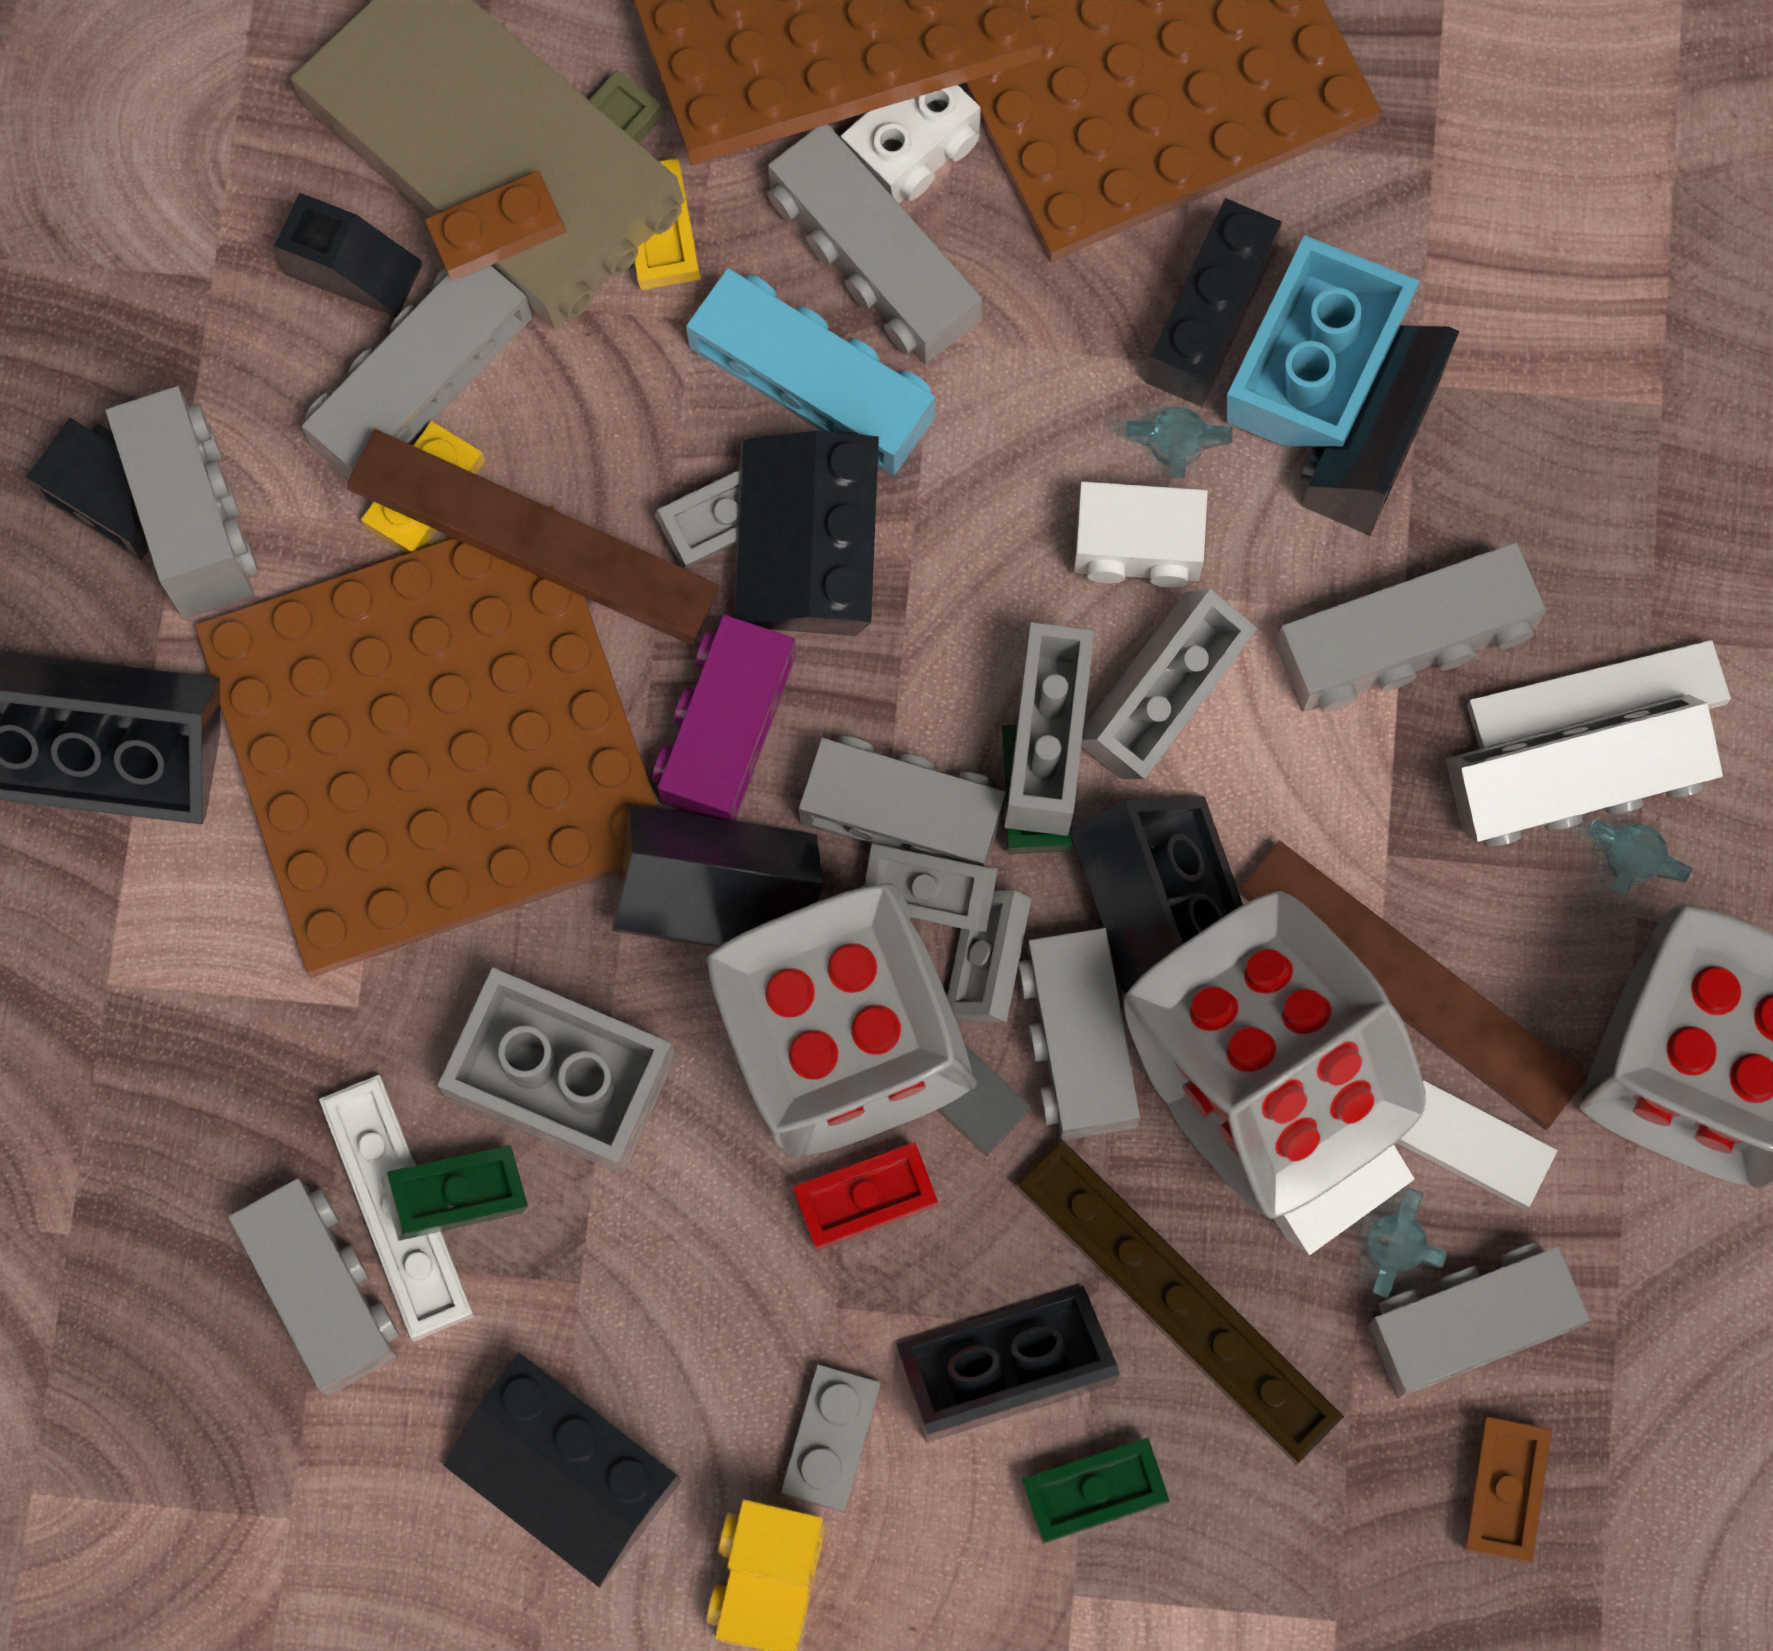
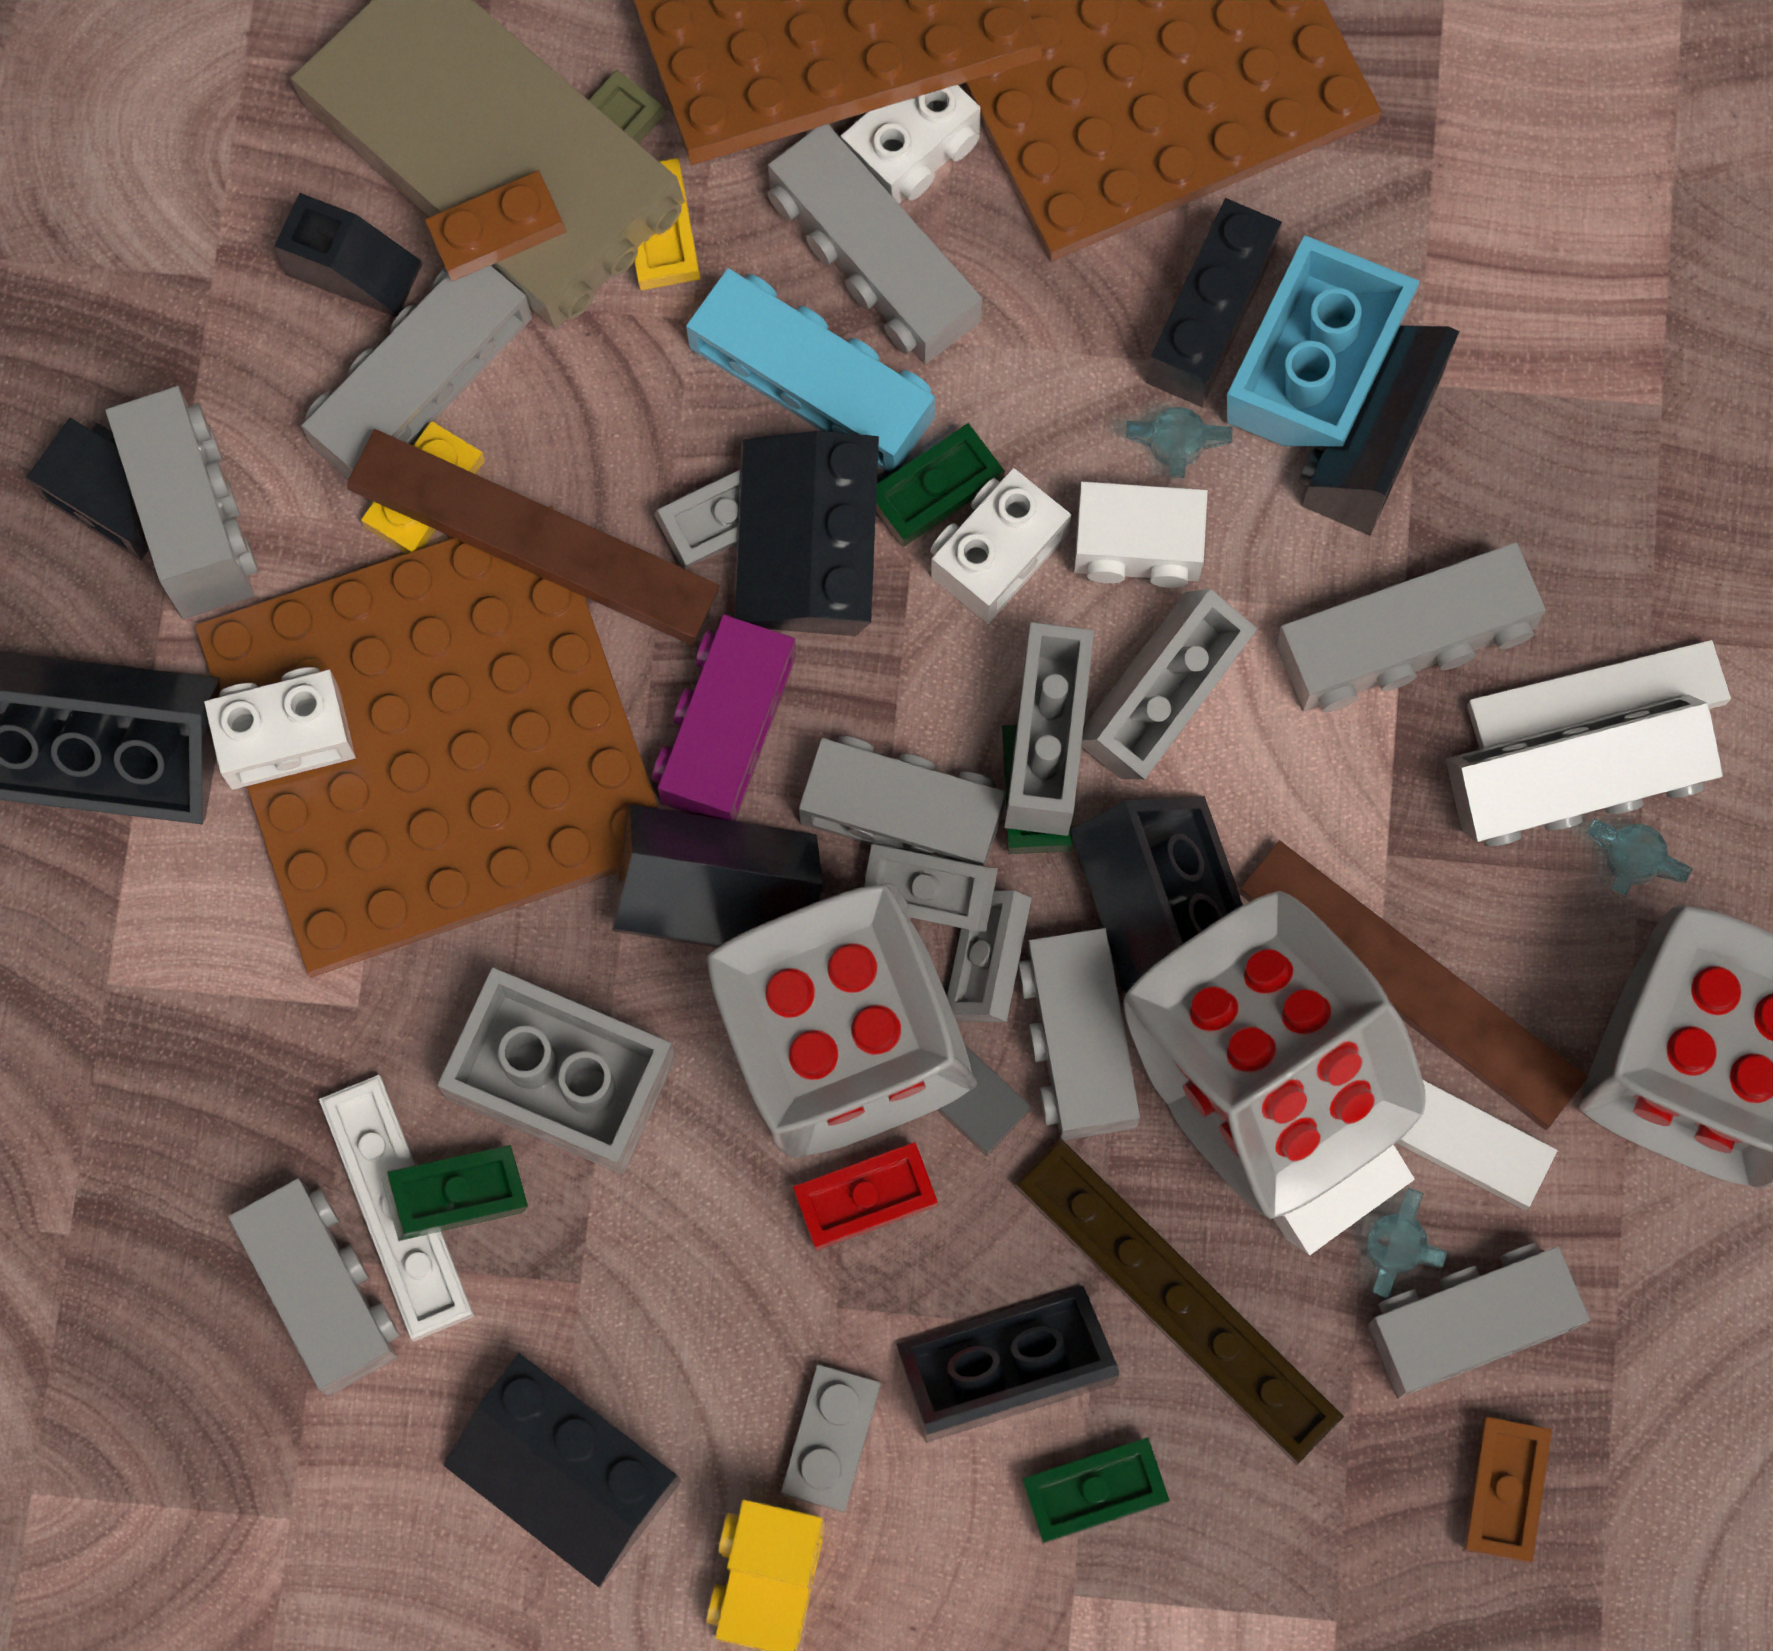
none -> white brick [204,667,356,790]
none -> dark green plate [876,423,1005,547]
none -> white brick [930,468,1071,624]

